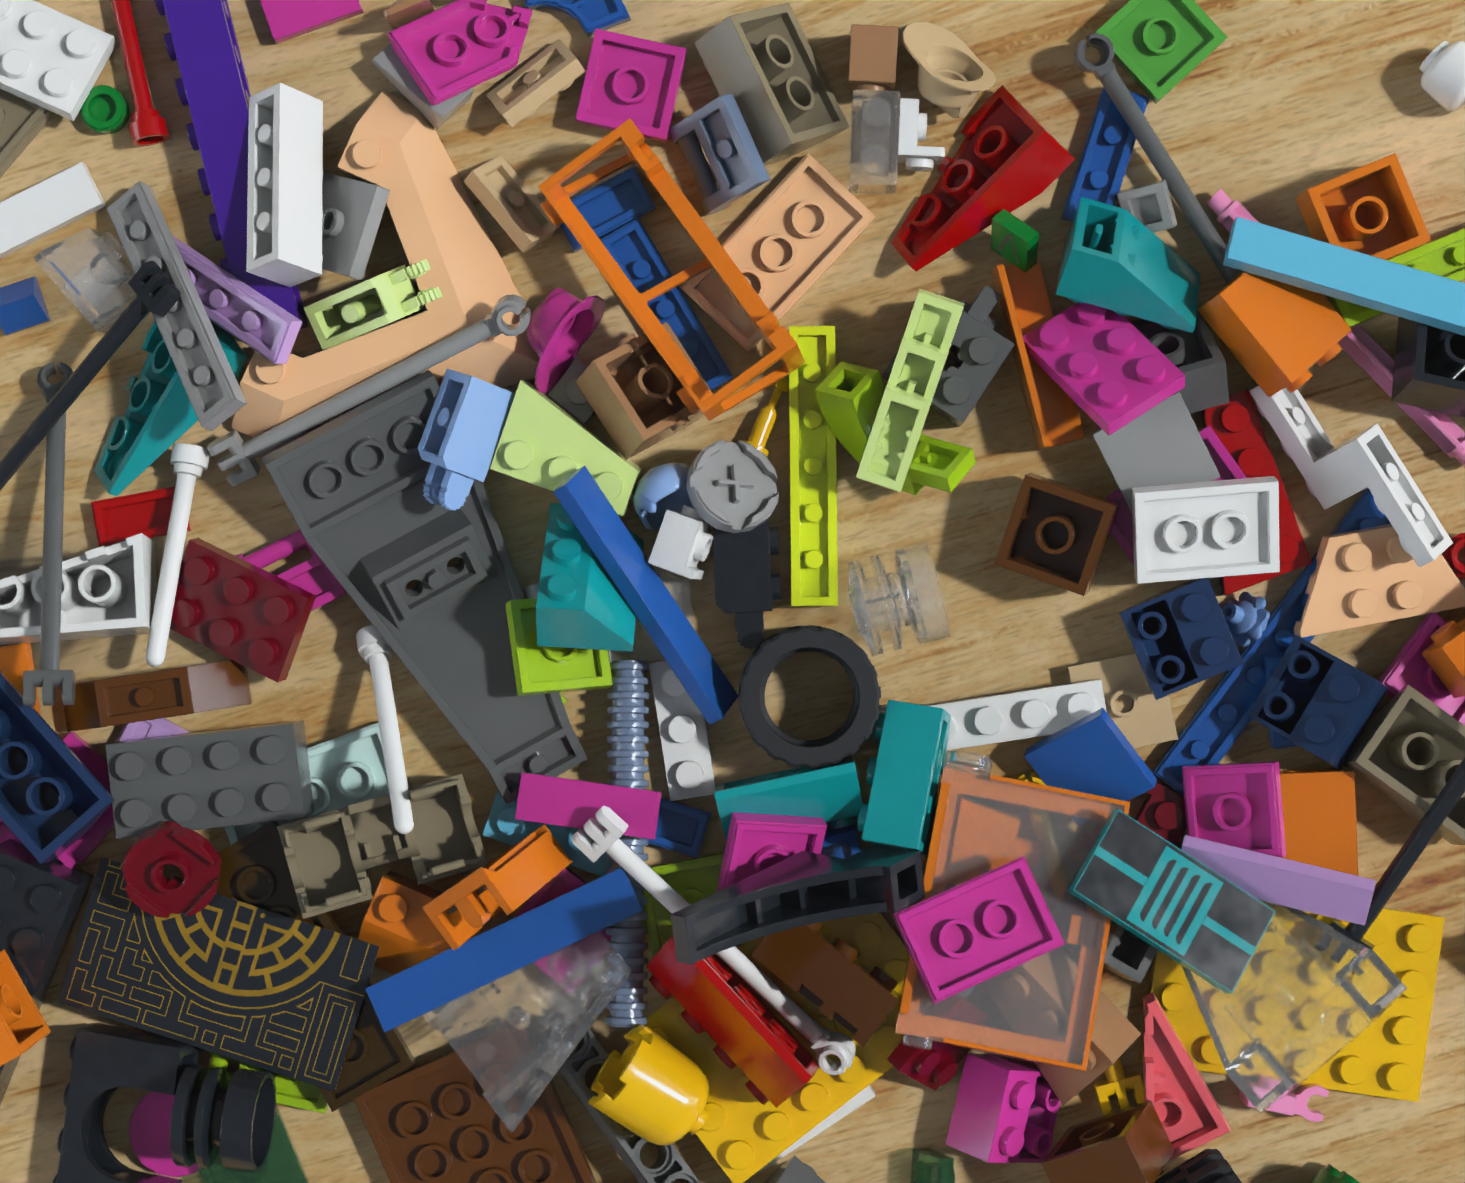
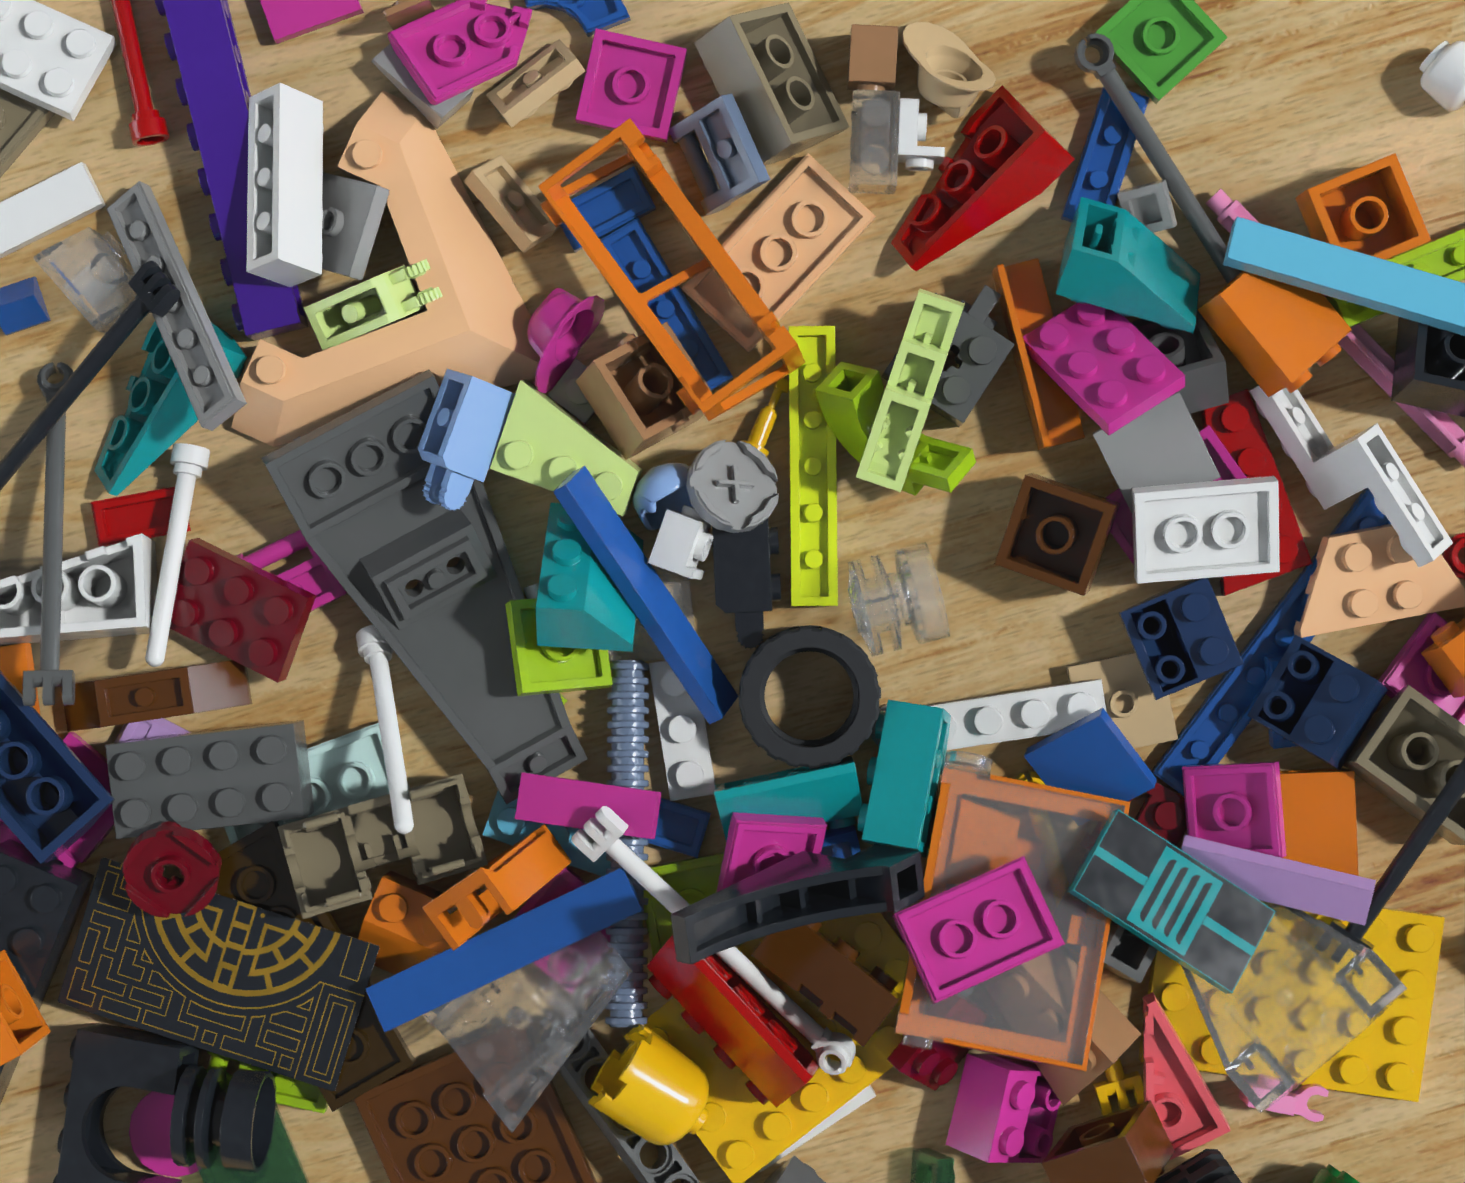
green tile [80,85,130,134] -> none
lavender tile [173,236,303,364] -> none
light grey hinge [206,294,531,487] -> none
green tile [991,209,1039,273] -> none
medium blue plant [1222,591,1270,647] -> none

